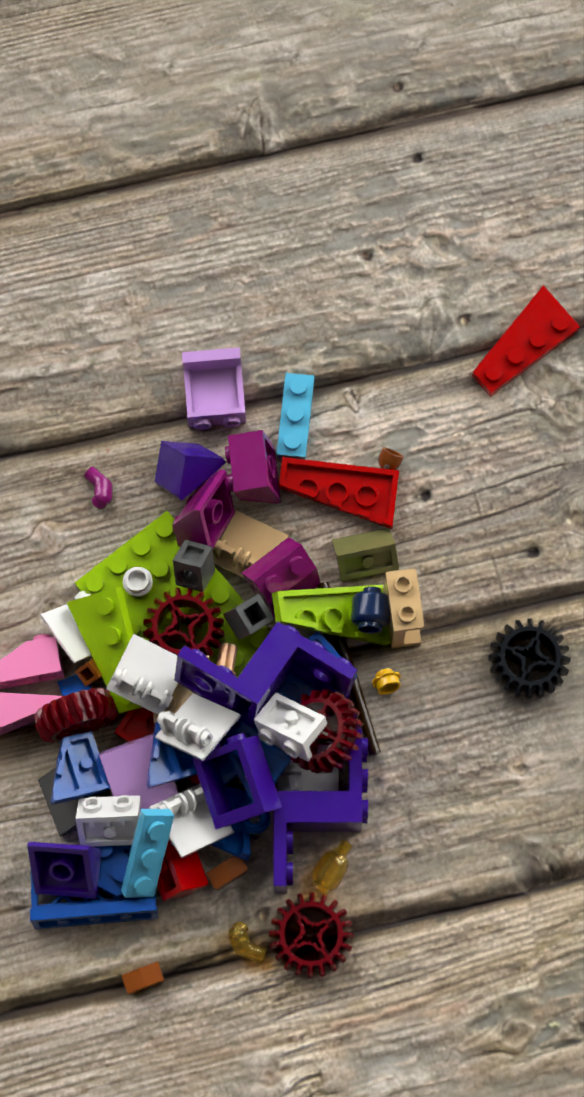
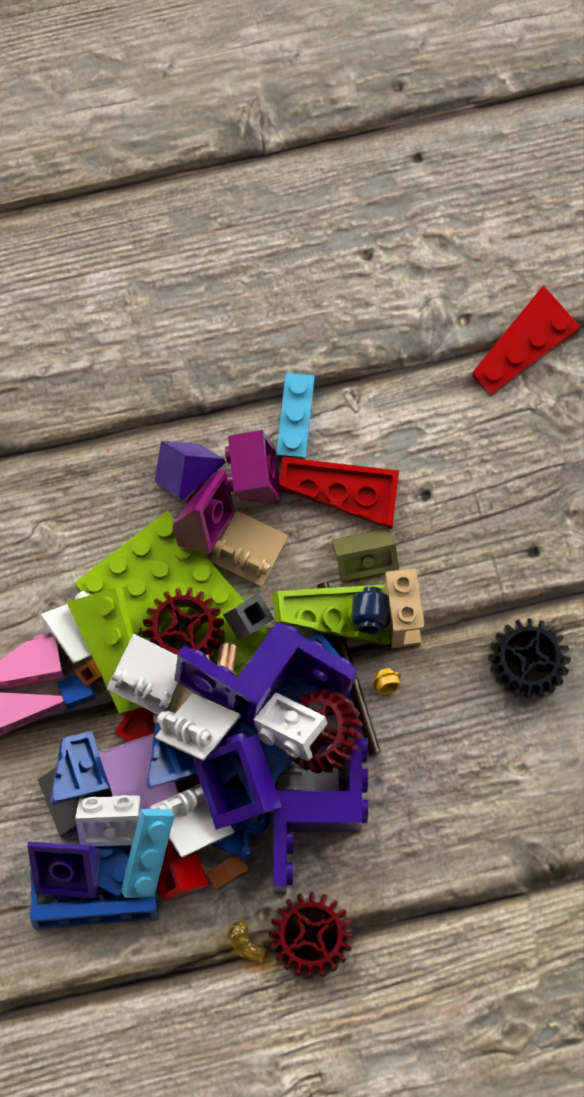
dark red gear [34,688,118,743] -> none
magenta arm [84,466,113,509] -> none
dark orange piece [121,961,164,995] -> none
white plate [123,567,153,597] -> none
dark grey brick [173,540,215,592] -> none
lavender panel [182,347,246,430] -> none
magenta slope [242,537,321,619] -> none
clear yellow plant [311,839,353,895] -> none
dark orange hinge [378,447,404,470] -> none

